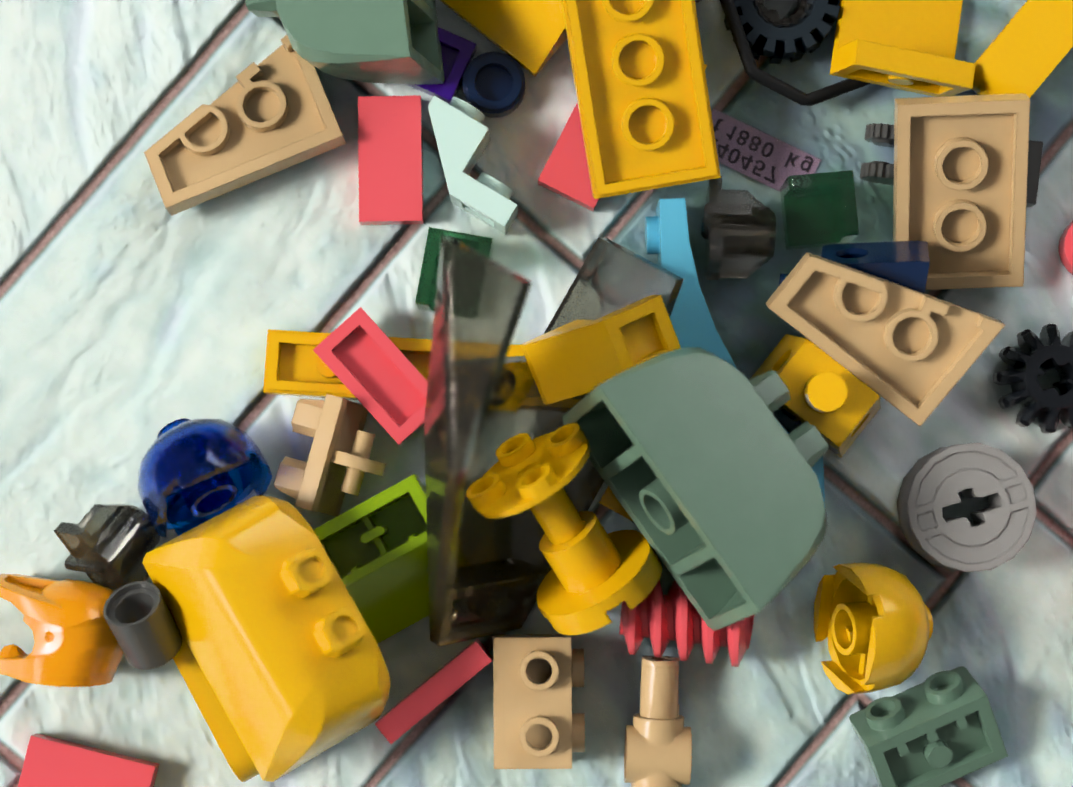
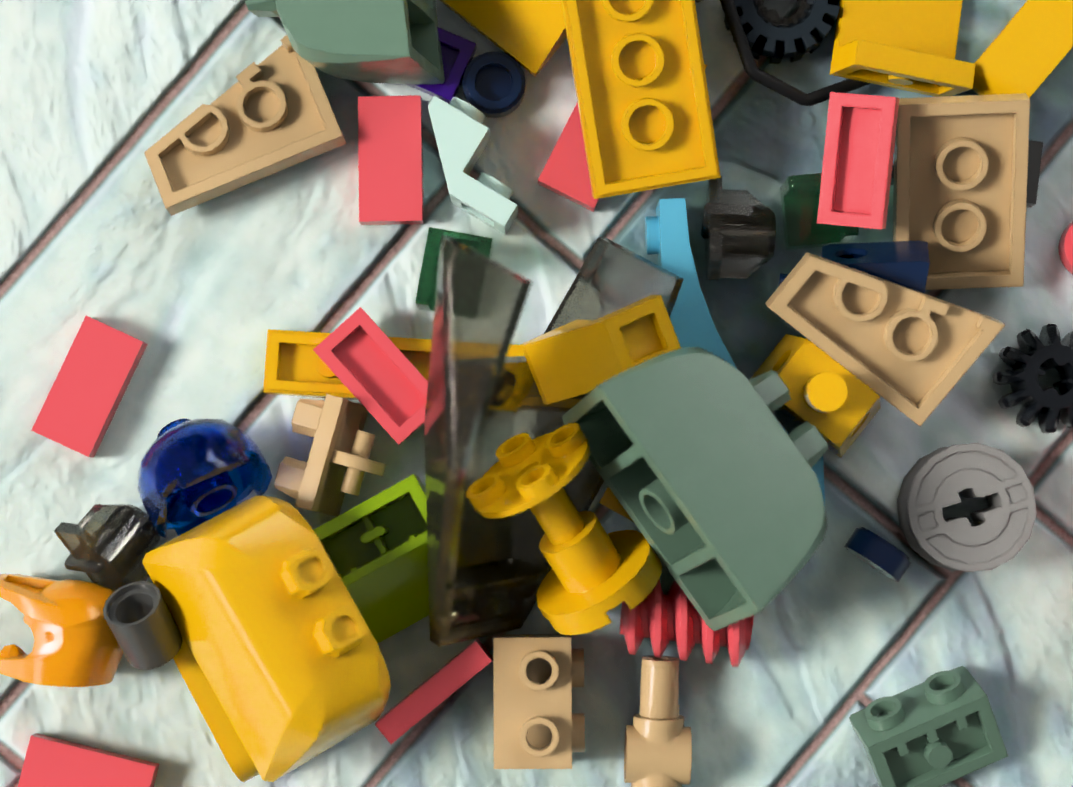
sticker [711,109,821,202] -> none
yellow cylinder [813,563,933,695] -> none
none -> coral tile [31,316,148,458]
none -> coral tile [817,92,900,230]
none -> dark blue tile [844,527,911,582]

